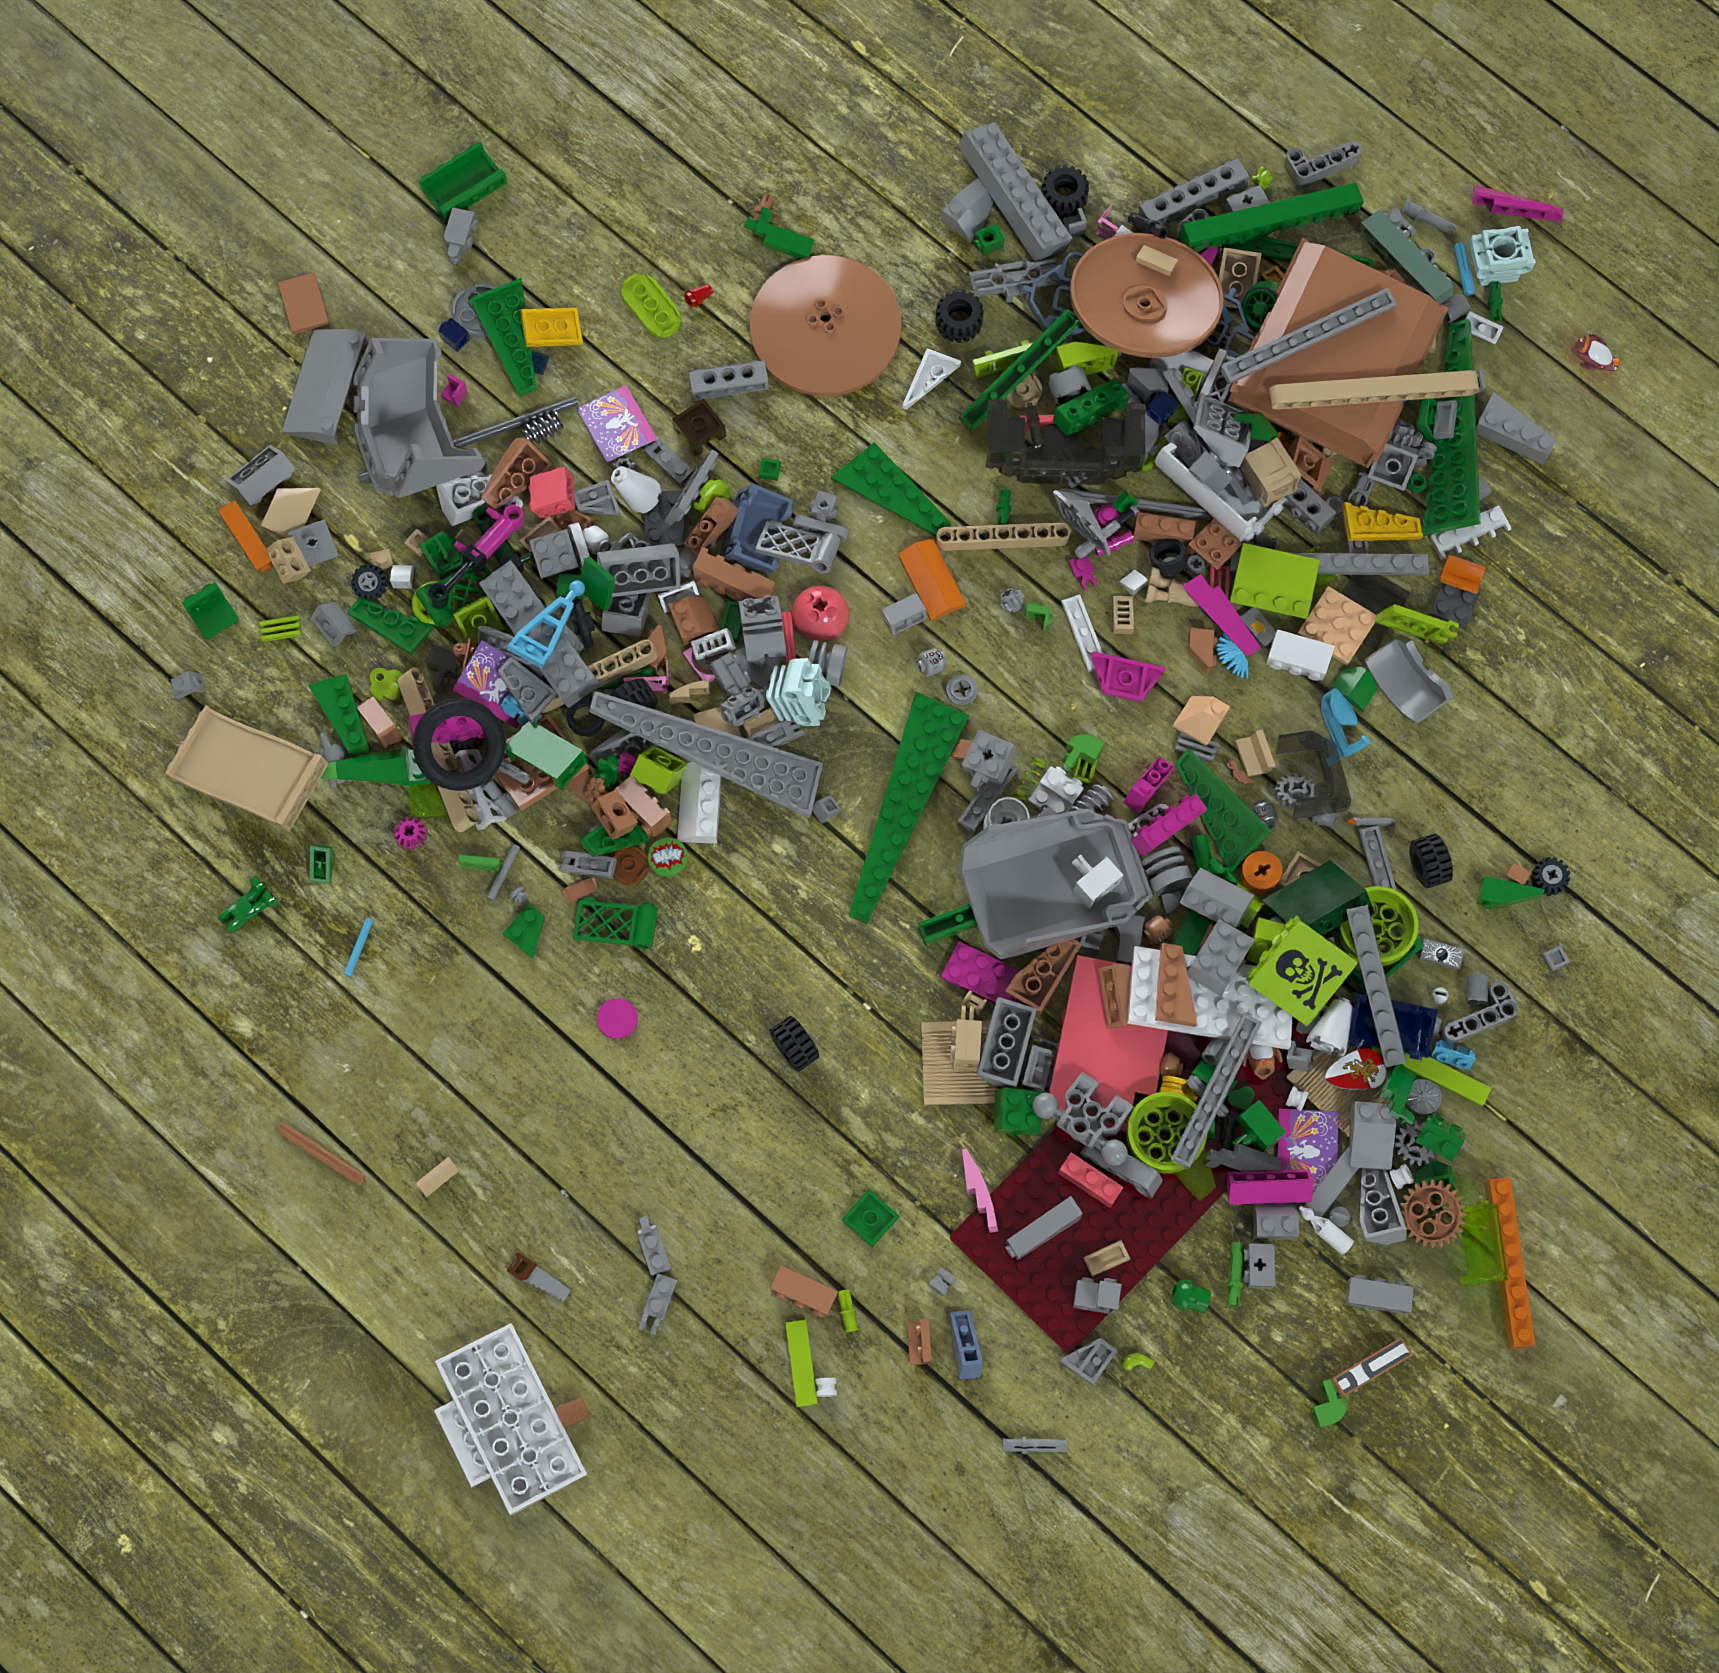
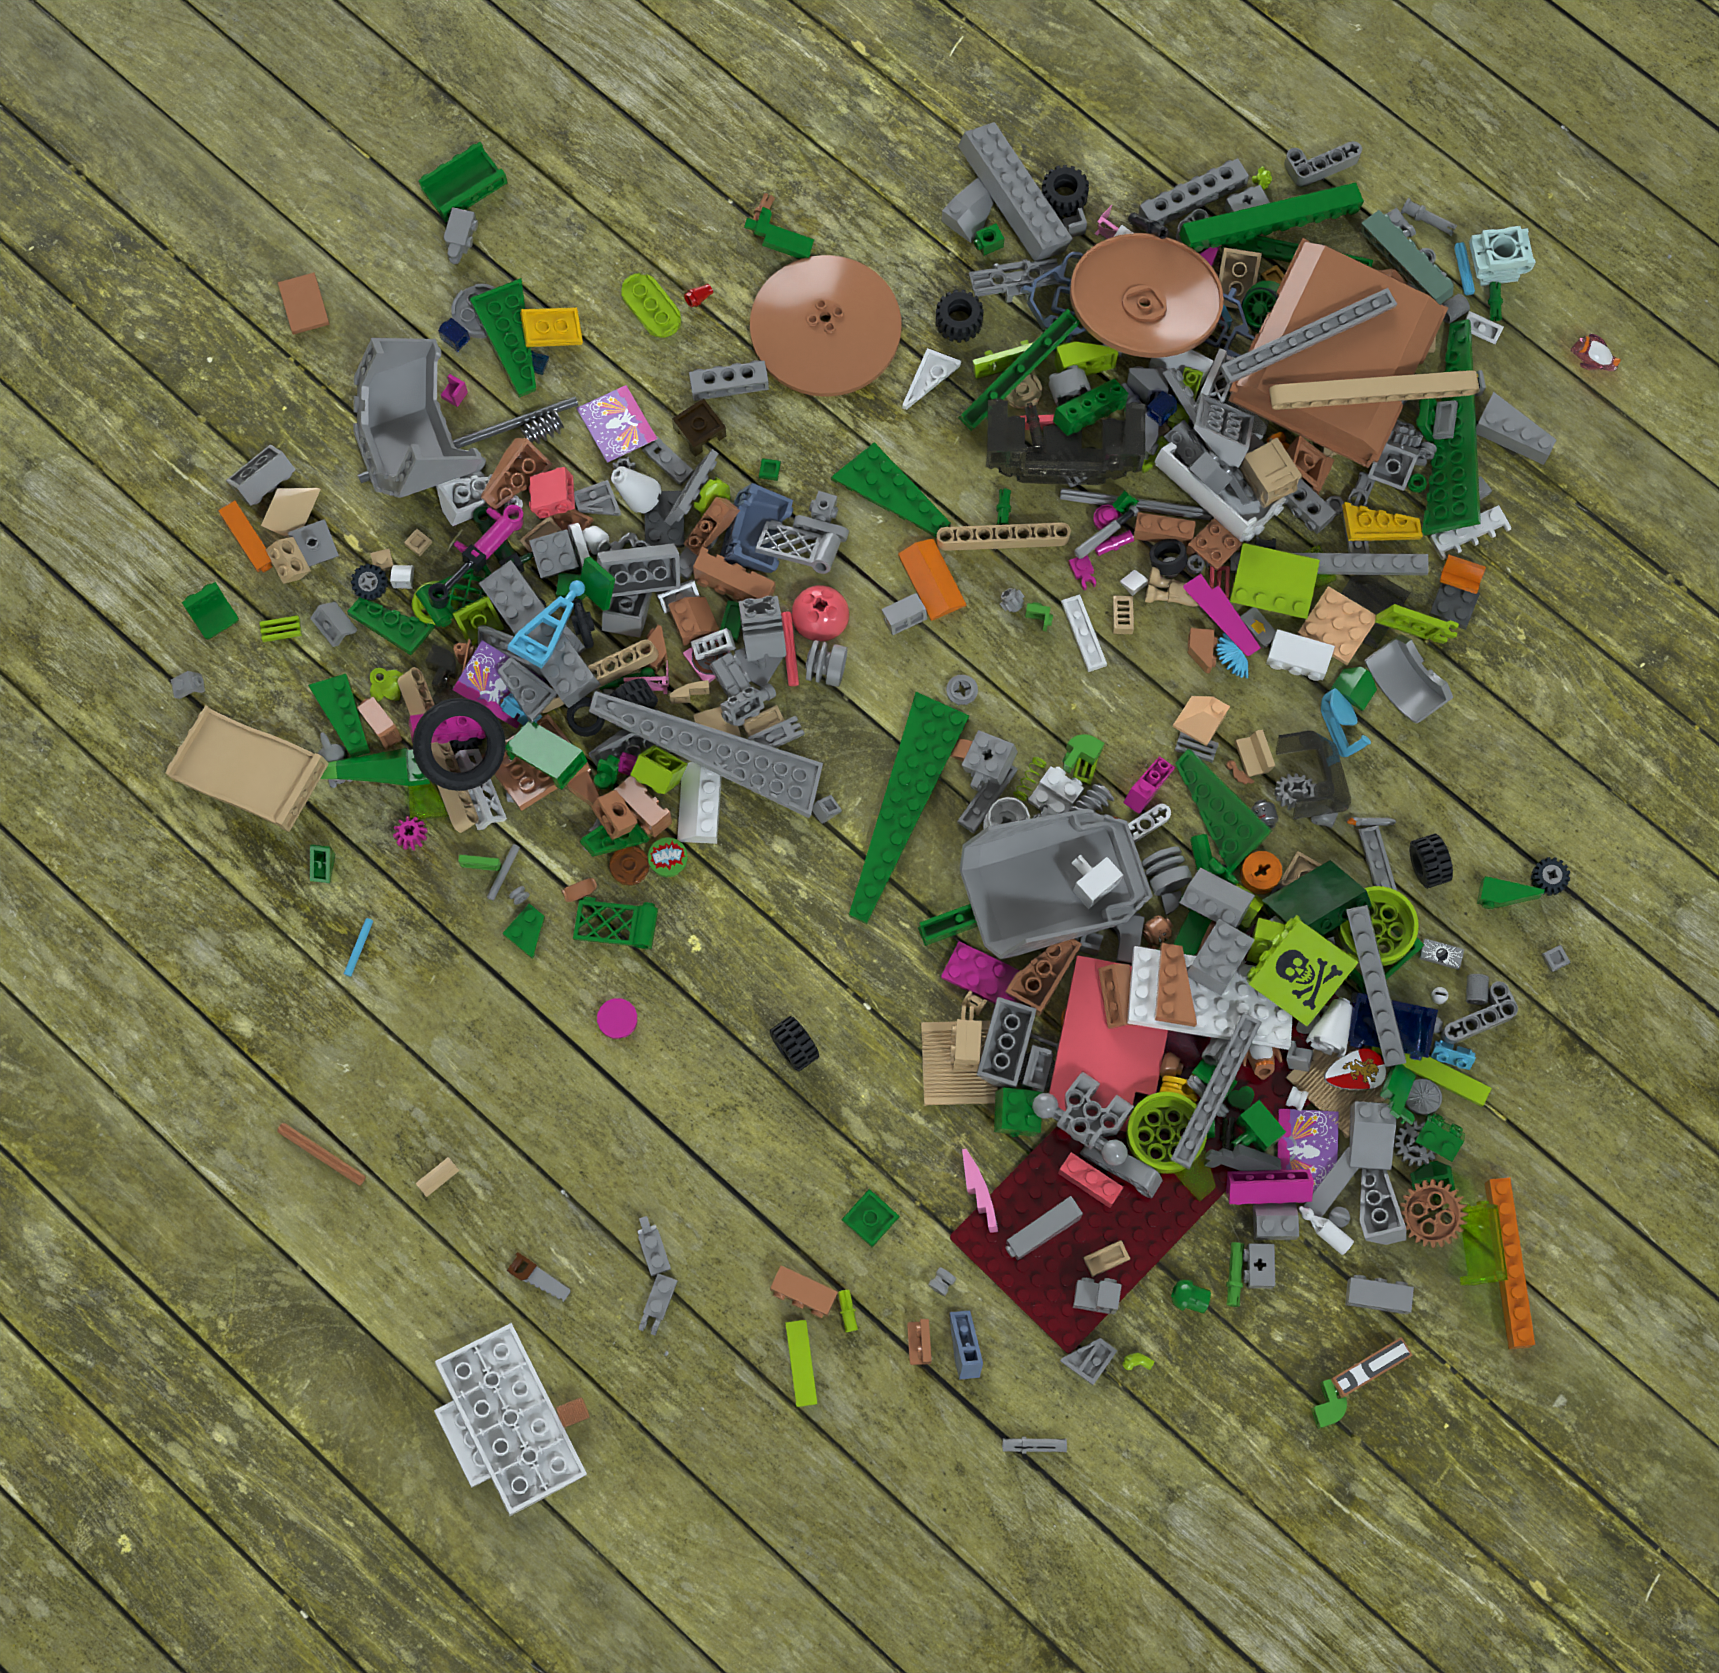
green piece [218,875,279,933] -> none
light grey slope [282,329,369,445] -> none
green slope [419,531,462,578] -> none
light grey pin [482,779,517,818] -> none
light grey axle [499,759,531,784] -> none
light grey plate [559,851,617,879] -> none
nougat plant [584,777,606,802] -> none
light aqua piece [766,658,831,726] -> none
white wheel [815,1378,837,1397] -> none
light grey head [916,648,947,677] -> none
light grey wedge [1053,490,1111,556] -> none
dark pink wing [1090,651,1165,703] -> none
dark pink brick [1130,794,1208,857] -> none
tan tile [1135,245,1178,276] -> none
green slope [1235,411,1278,441] -> none
white wheel [1390,1164,1414,1189] -> none
dark pink wedge [1472,185,1563,222] -> none
nougat slope [1507,863,1531,885] -> none

